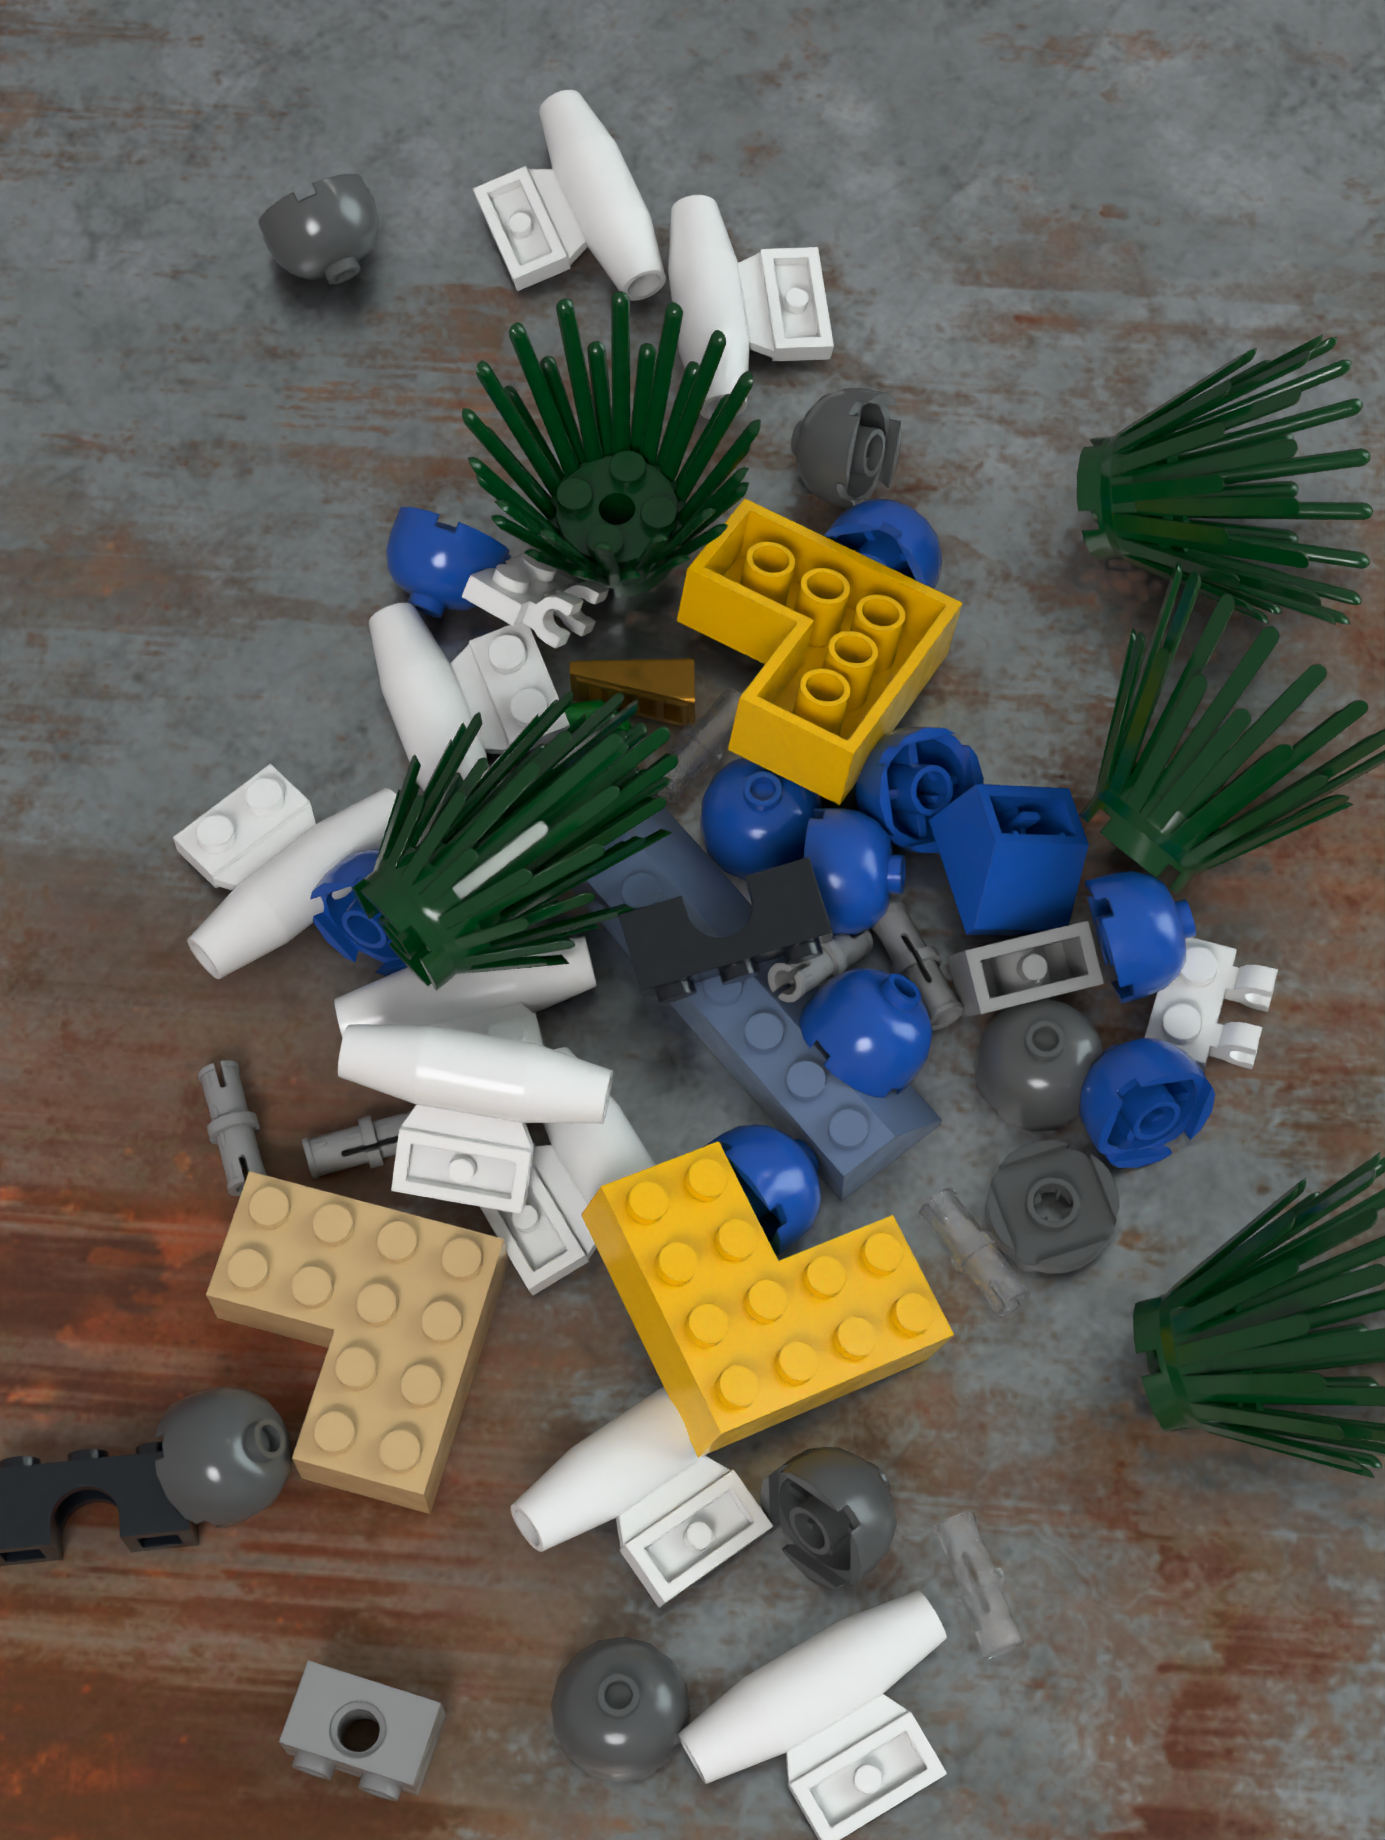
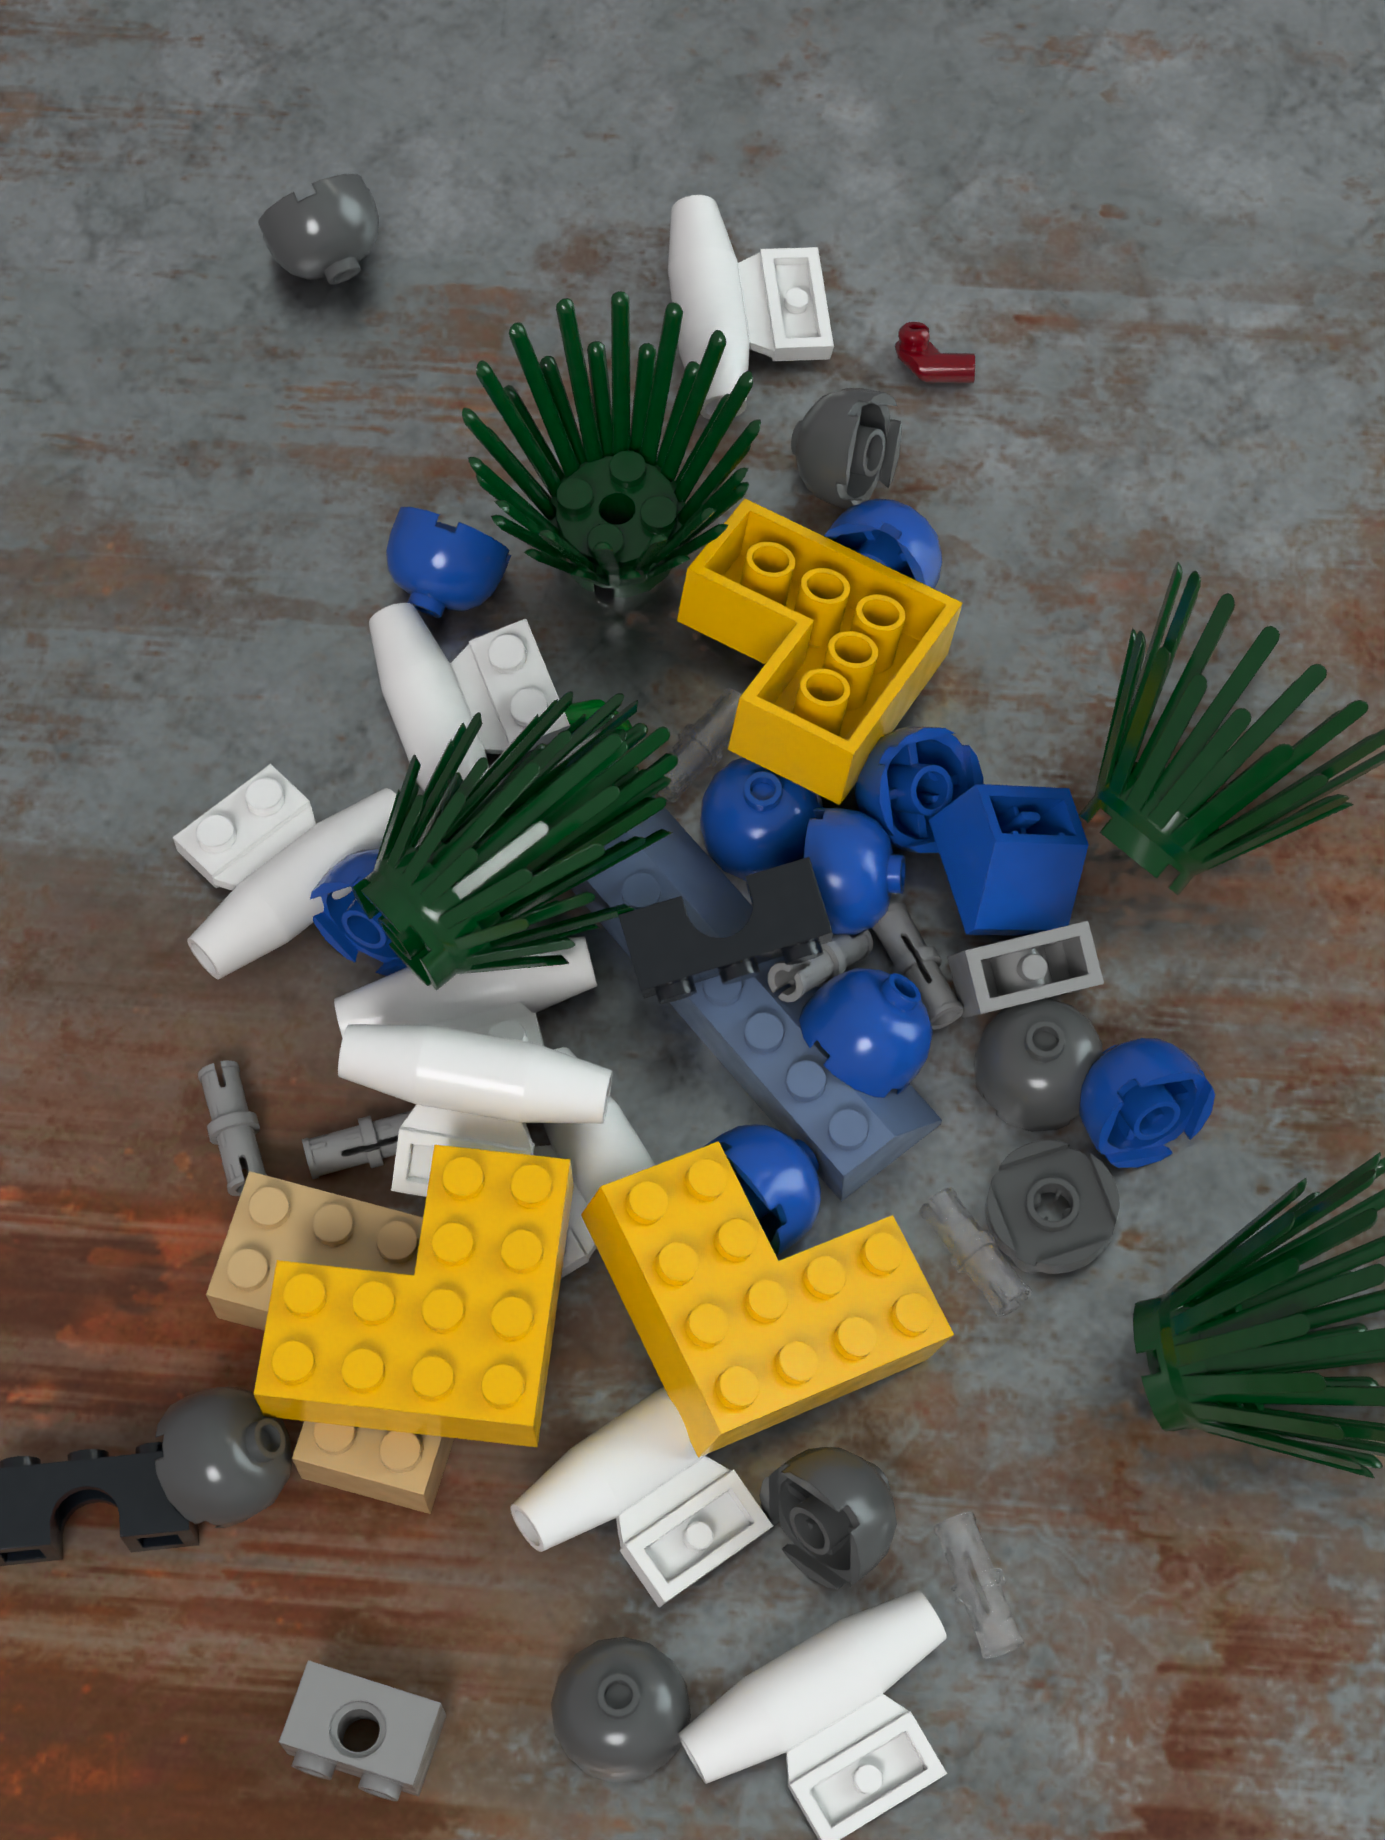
white plate [462,554,609,649] -> none
white plate [473,90,666,301] -> none
pearl gold slope [569,658,695,727] -> none
dark green plant [1077,334,1373,625] -> none
blue cylinder [1085,871,1197,1004] -> none
white plate [1145,937,1278,1072] -> none
none -> yellow brick [254,1145,574,1448]
none -> dark red arm [895,322,975,383]

